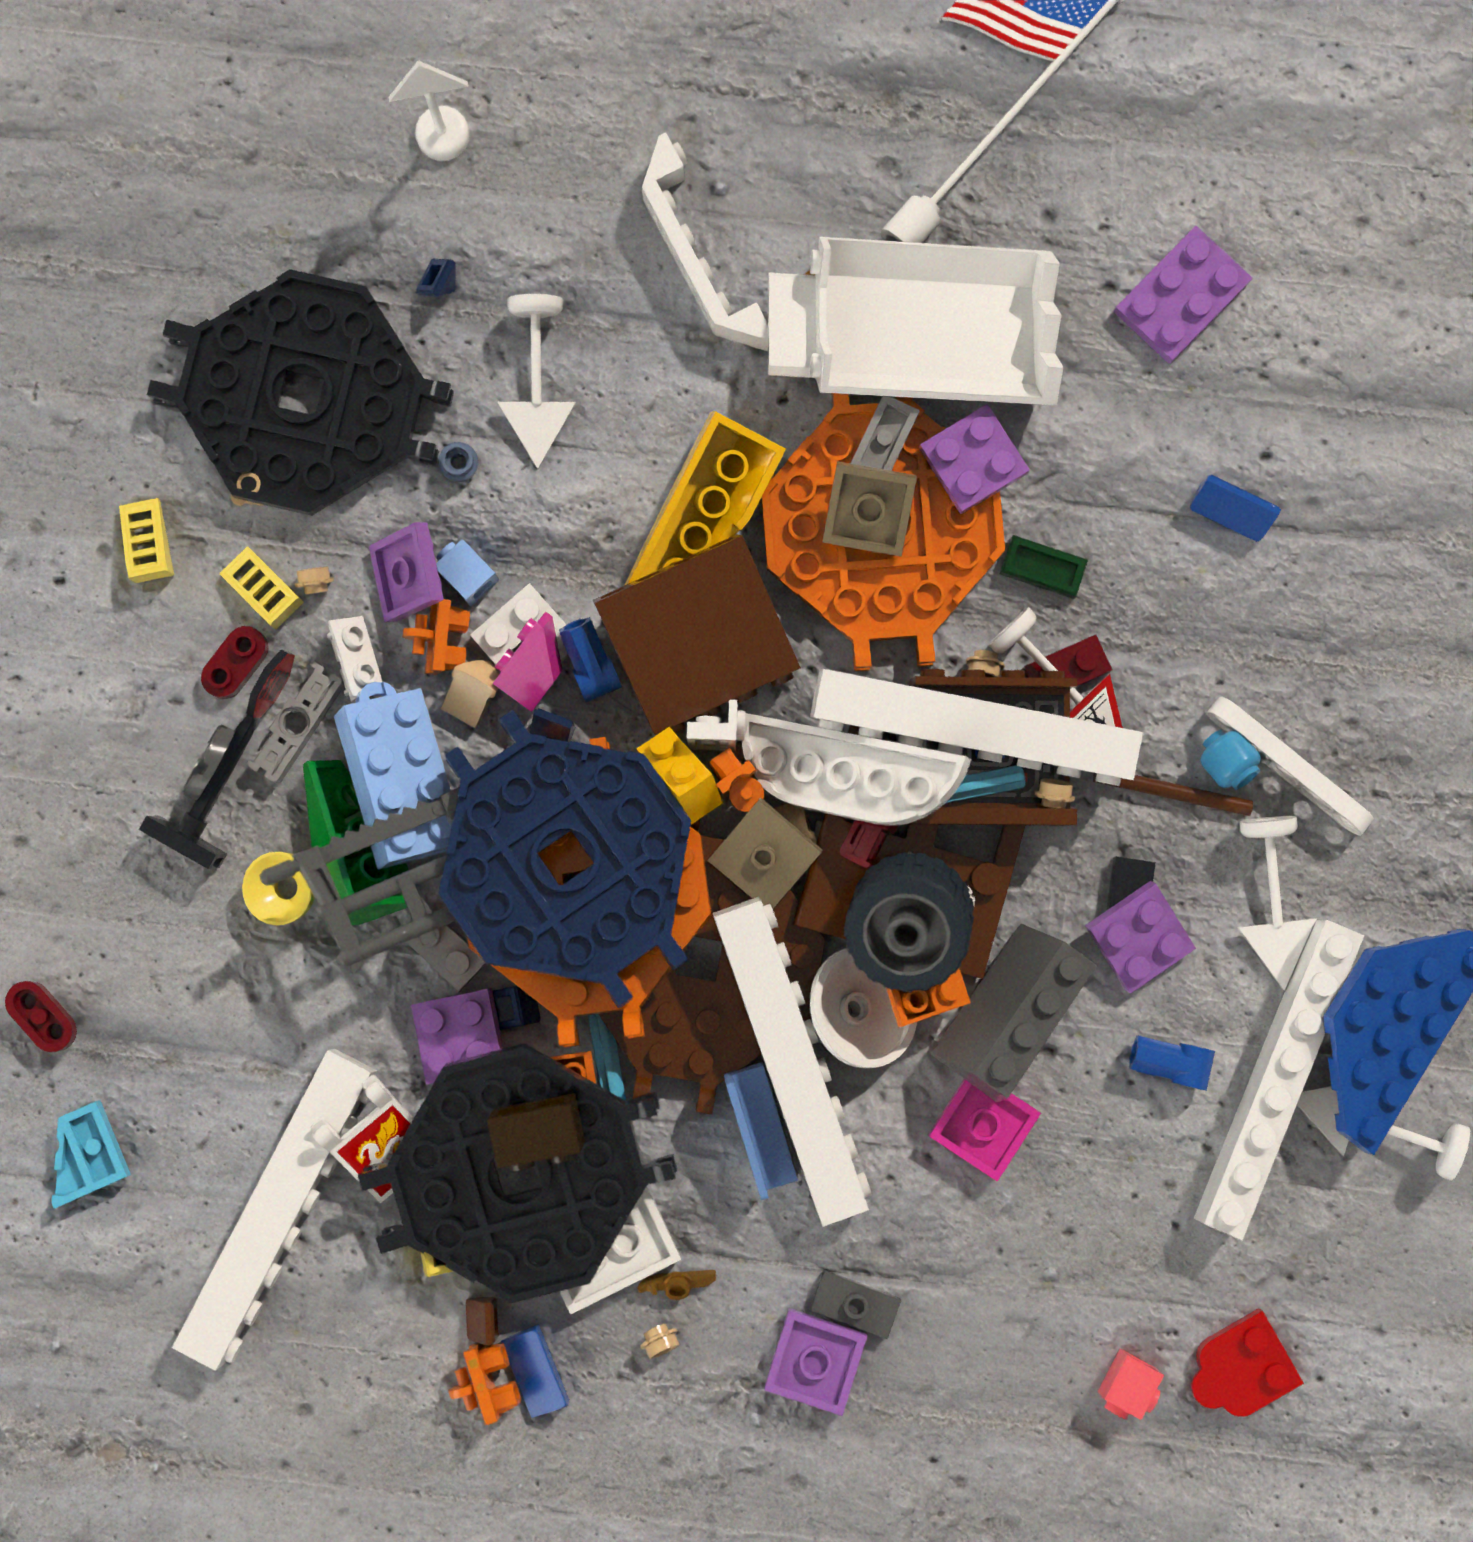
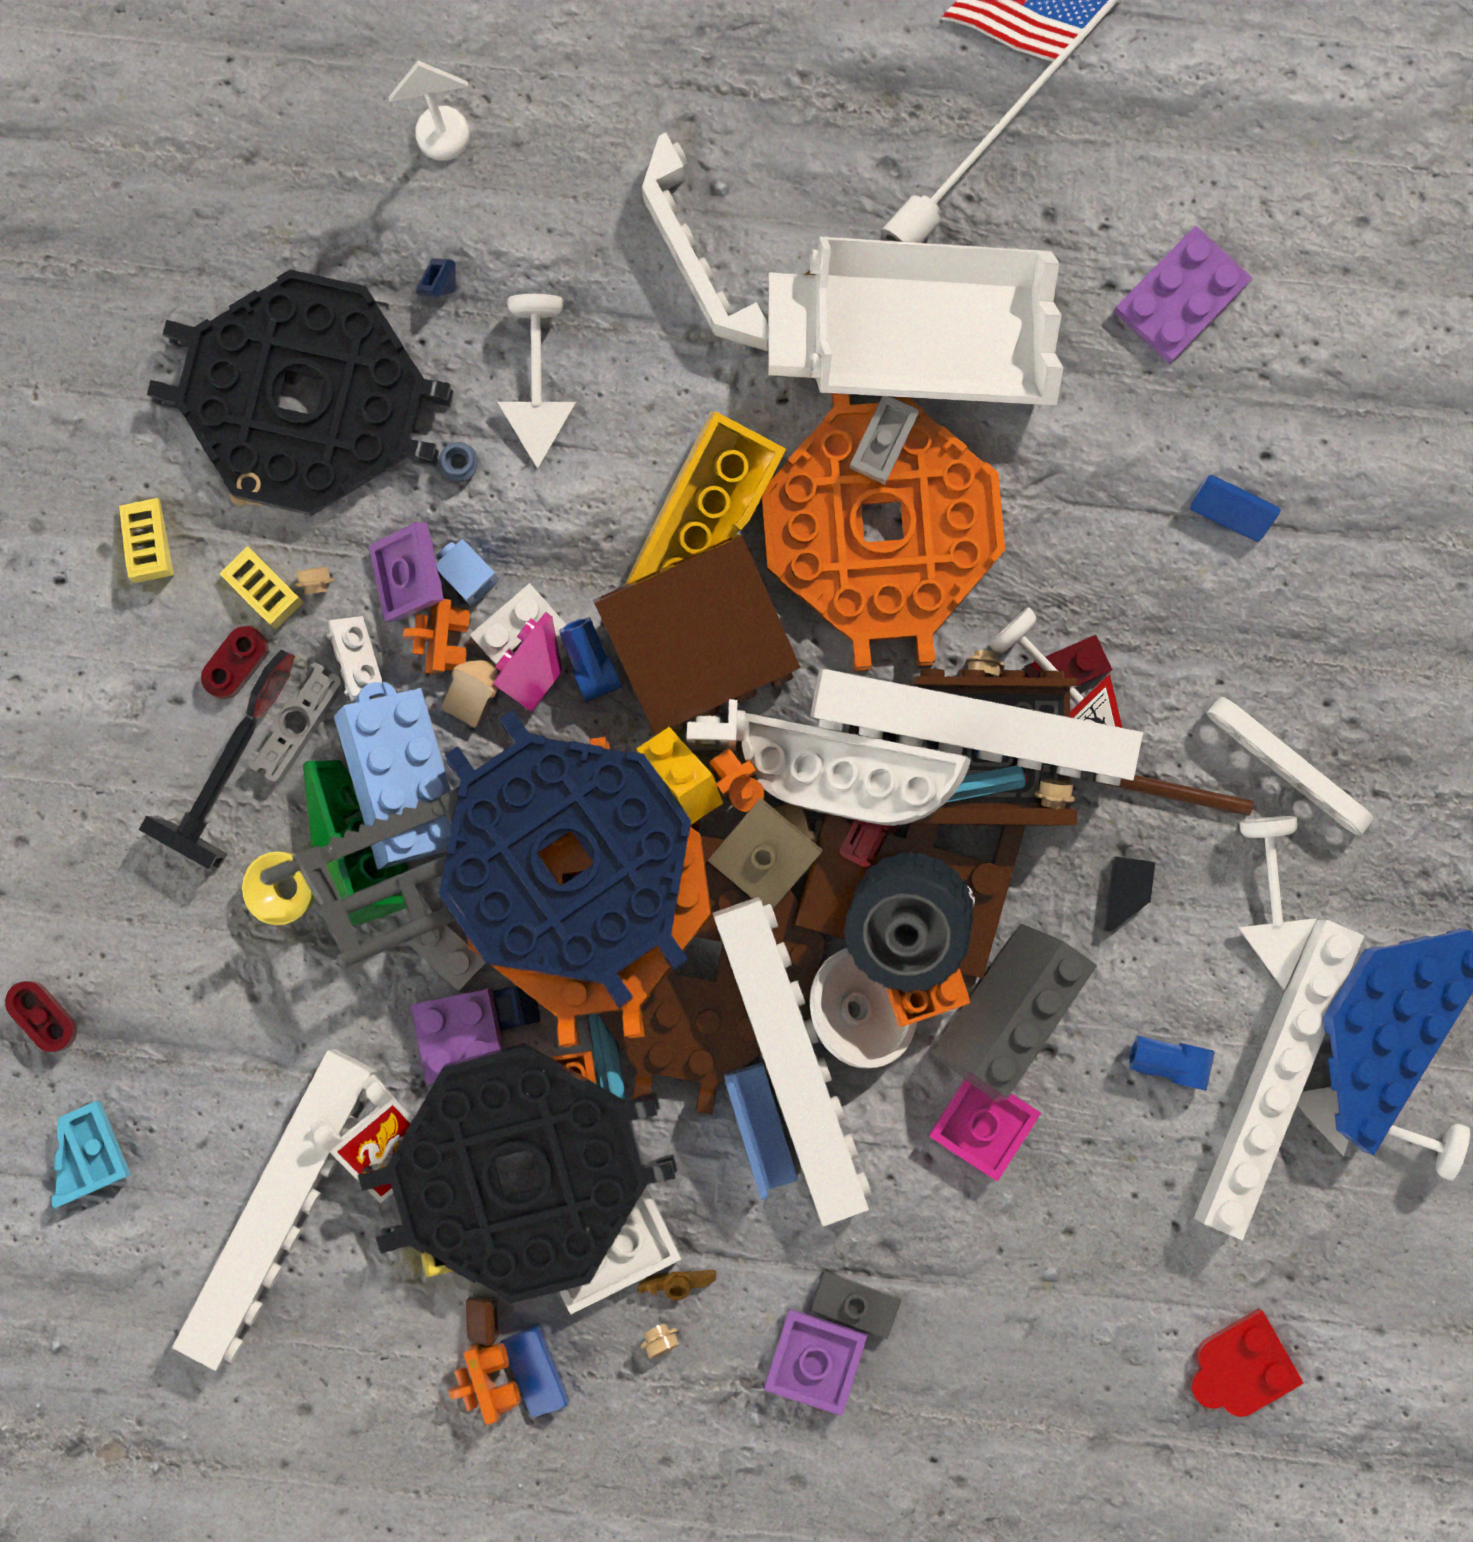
dark grey tile [182,724,235,801] -> none
dark brown brick [487,1094,585,1171] -> none
dark blue slope [530,708,576,742] -> none
dark tan plate [822,461,917,556] -> none
medium lavender plate [919,404,1030,514] -> none
dark green tile [999,535,1088,599] -> none
medium lavender plate [1085,881,1196,994] -> none
coral brick [1098,1348,1164,1420] -> none
dark azure head [1200,730,1261,790] -> none

